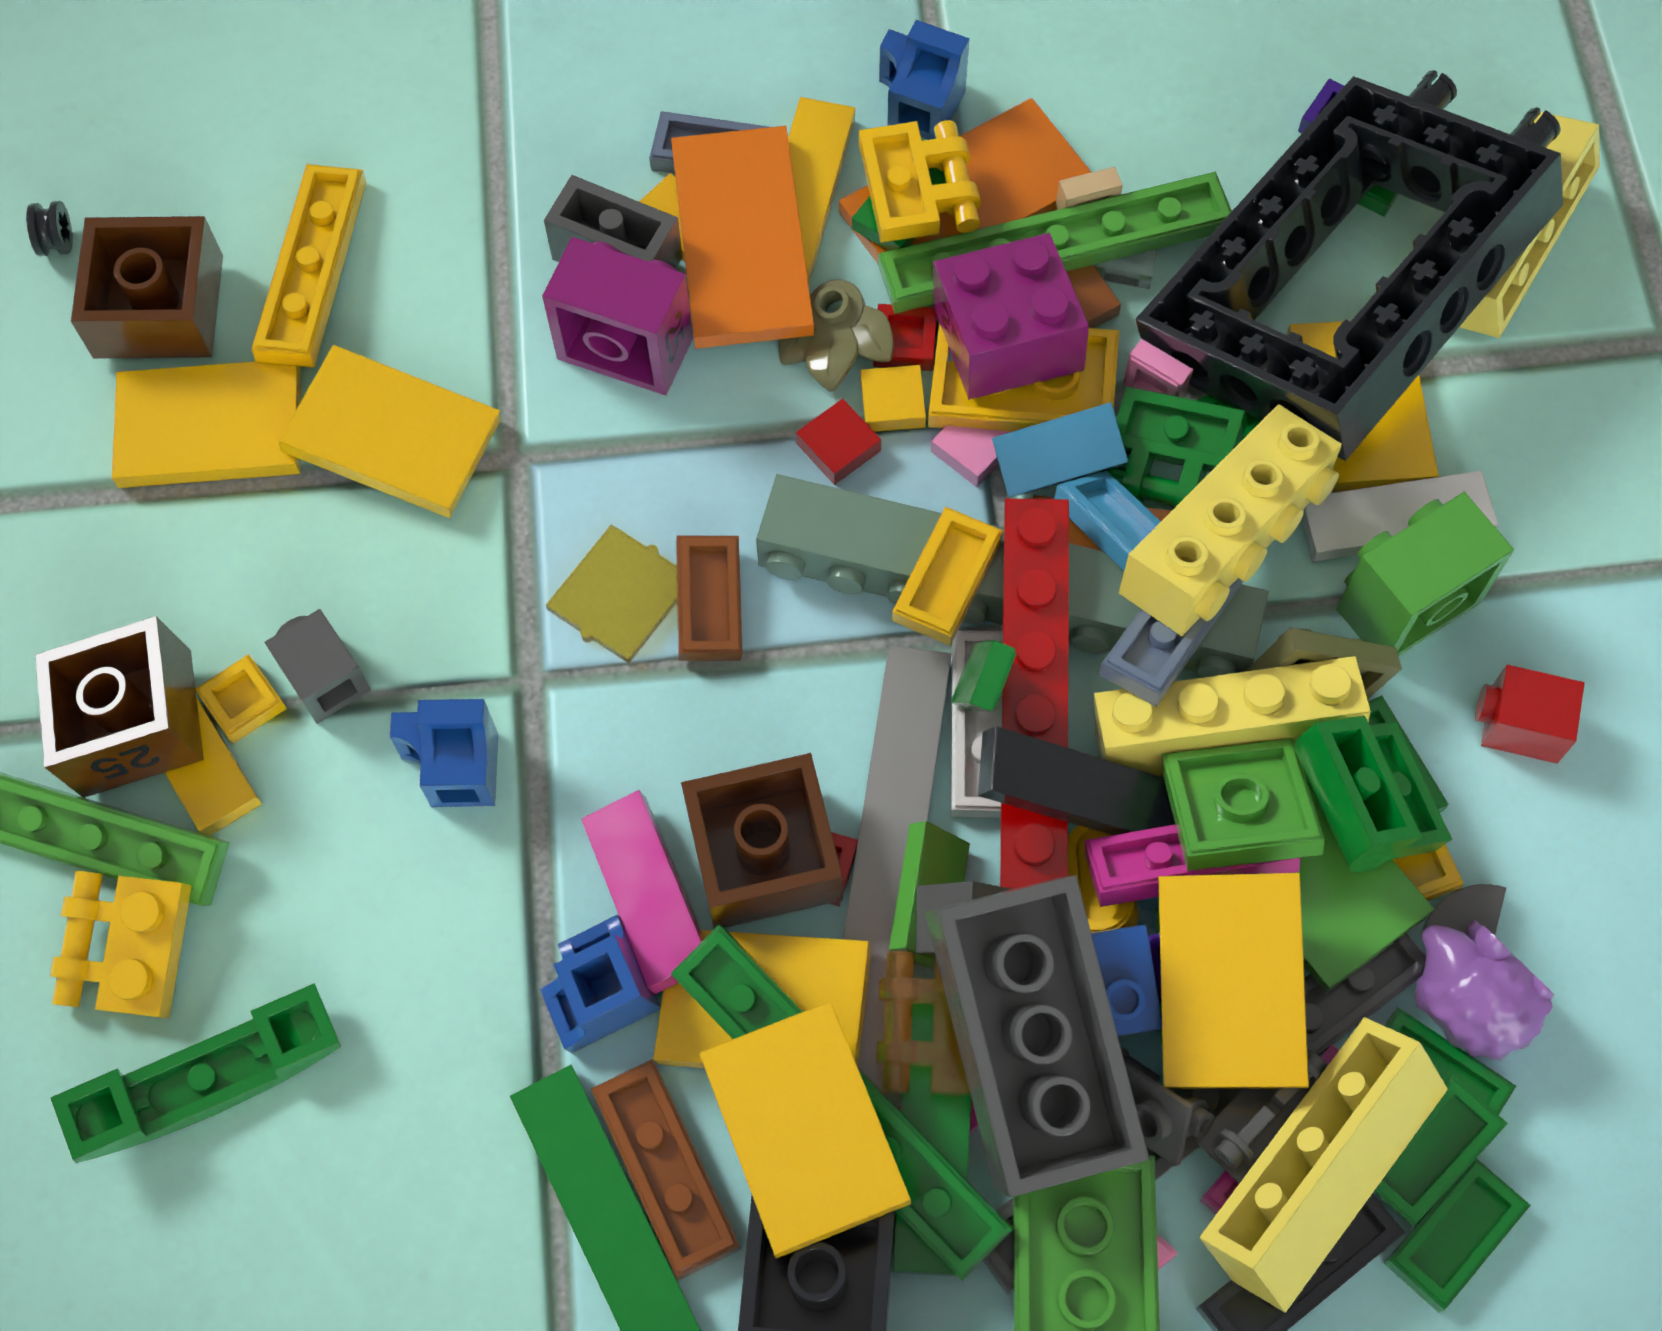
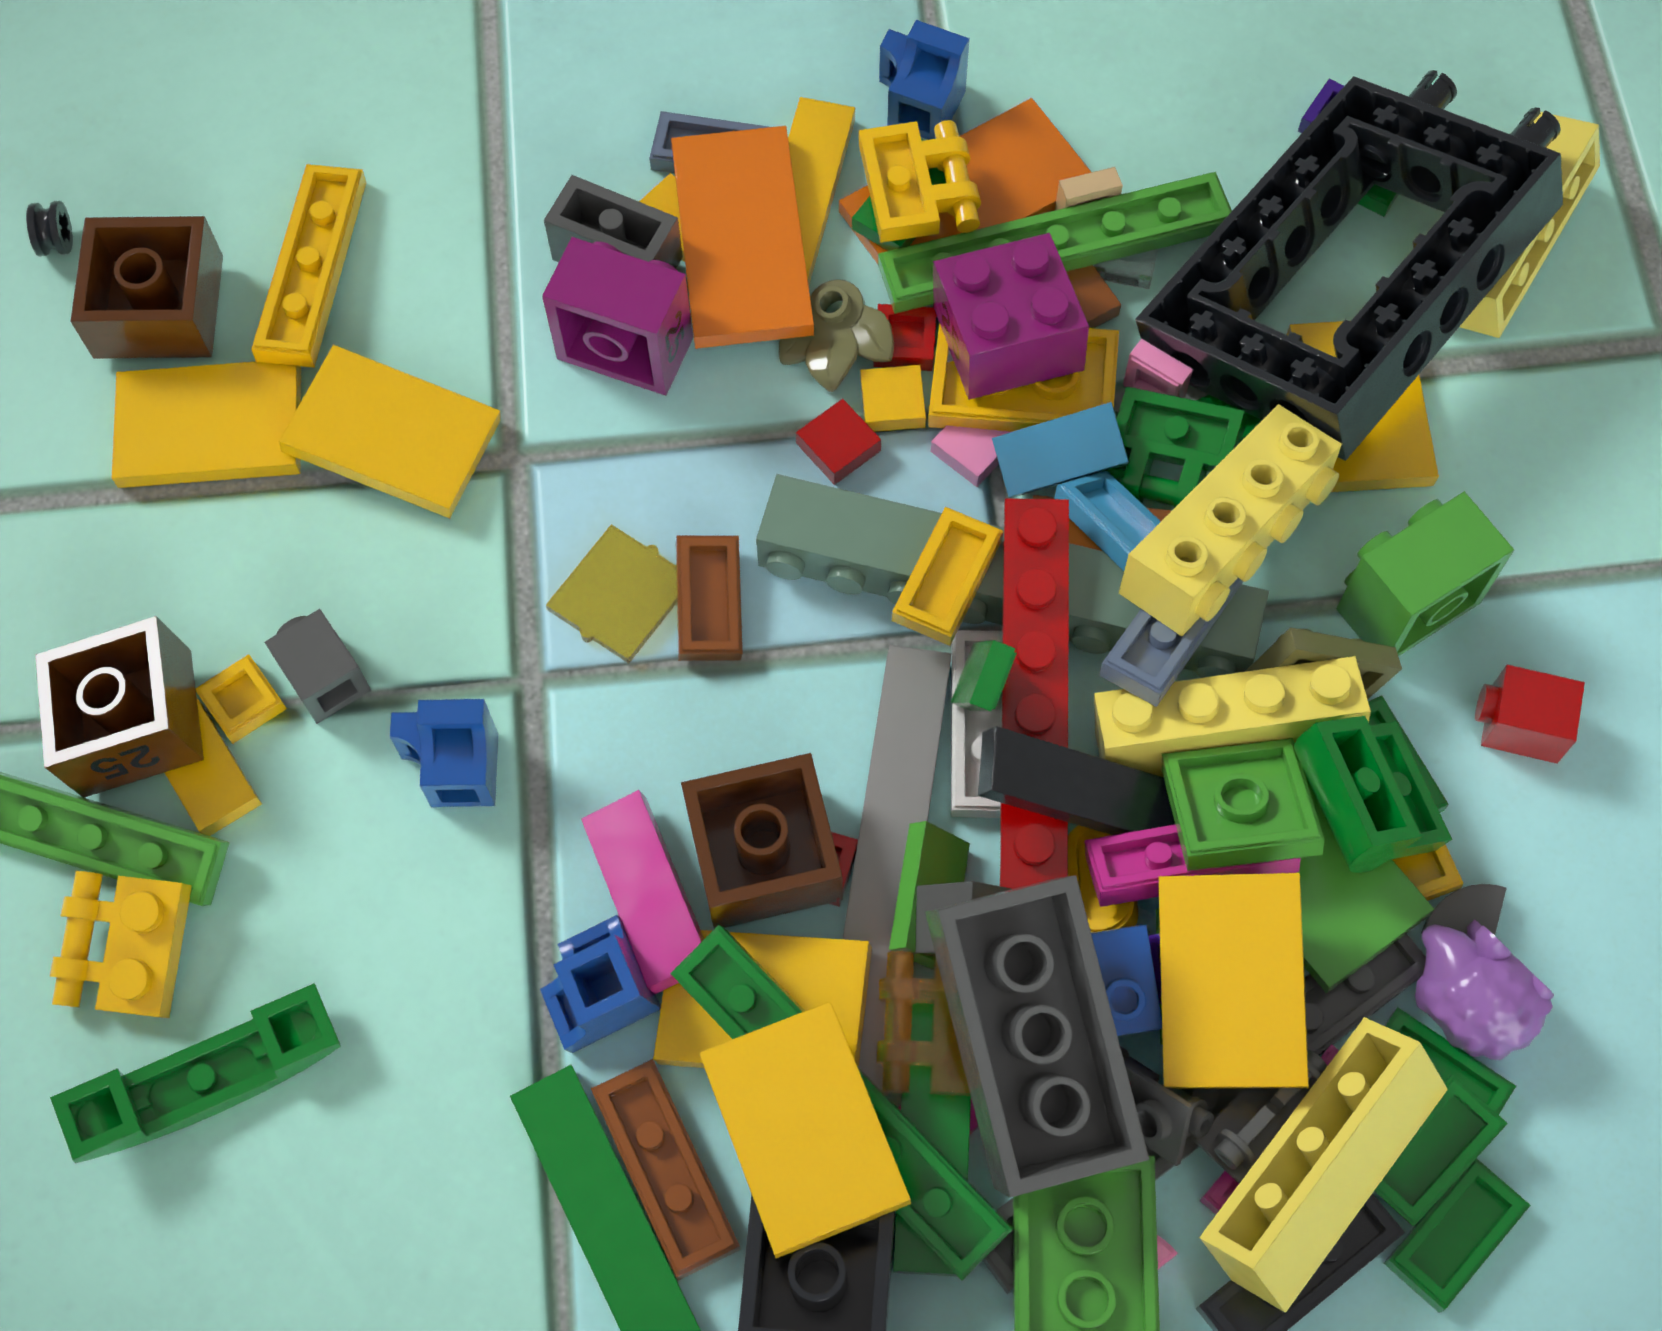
white tile [1301,471,1498,562] -> none

